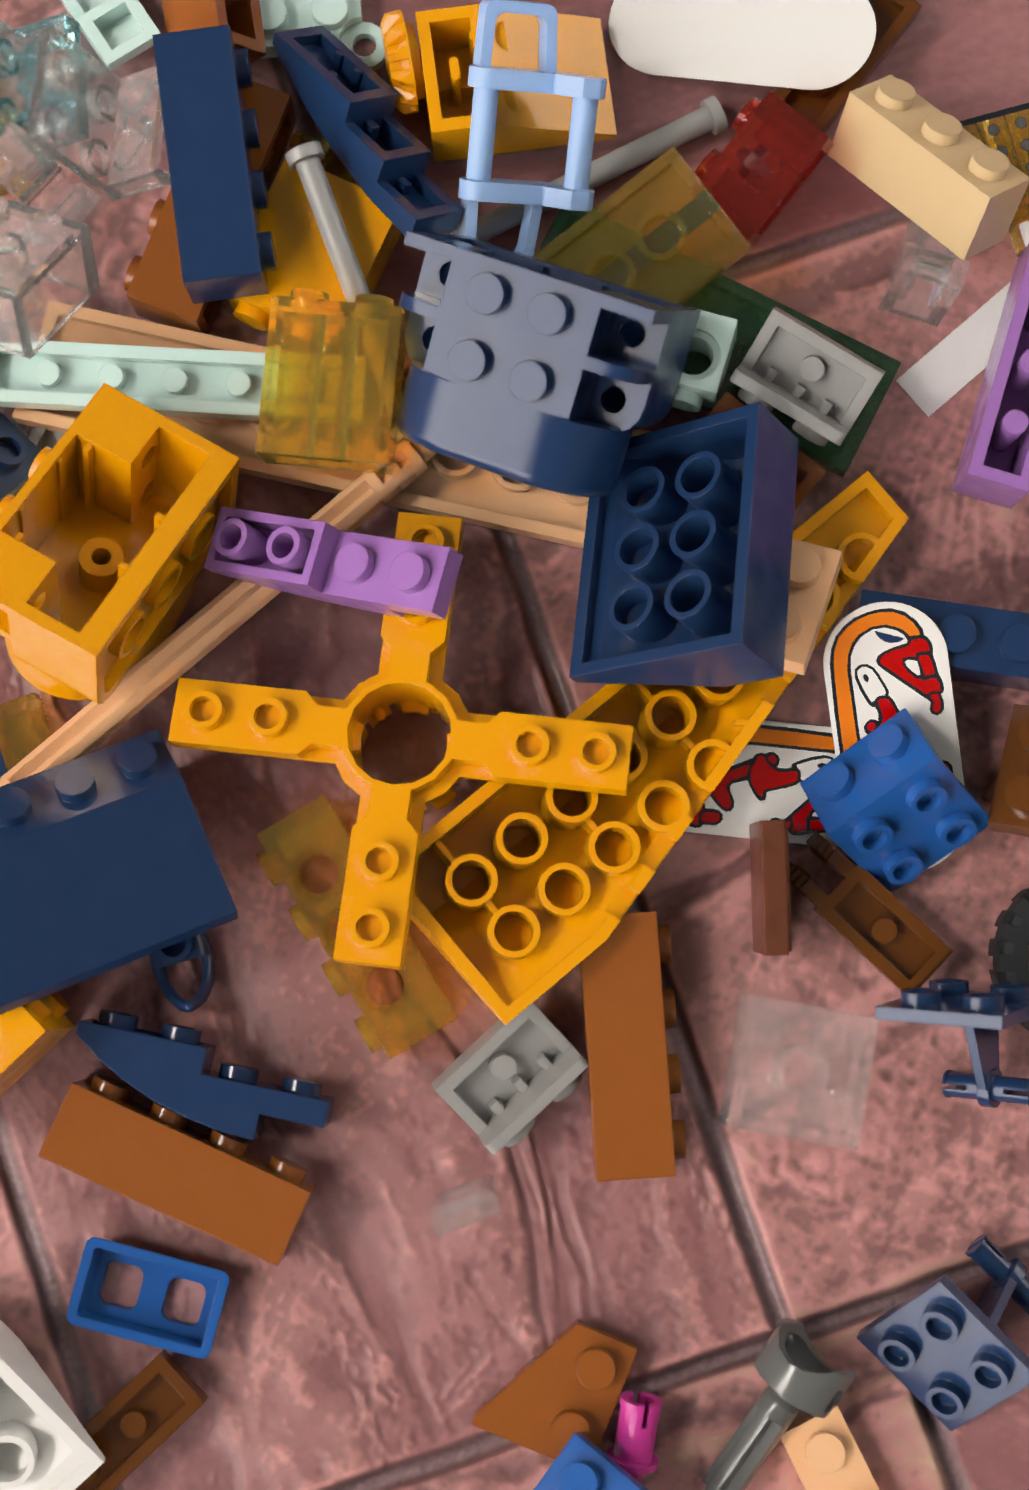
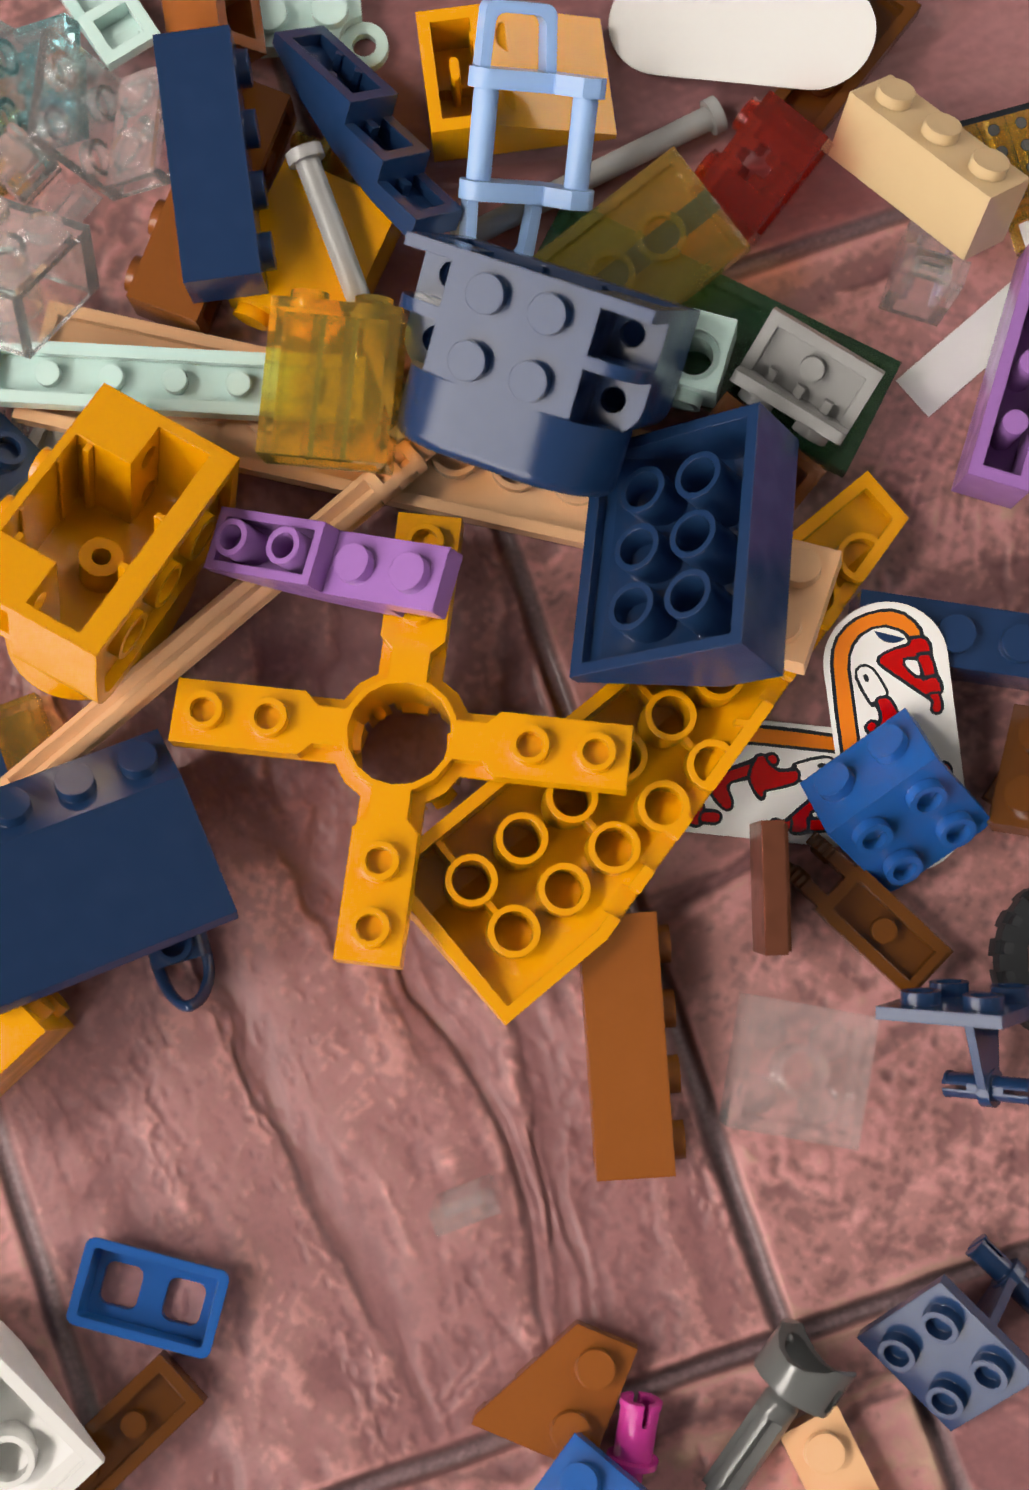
dark orange brick [38,1074,317,1266] -> none
dark blue slope [76,1009,335,1140] -> none
clear yellow brick [256,794,459,1060] -> none
light orange gear [380,9,425,115] -> none
light grey bracket [431,1003,589,1155] -> none

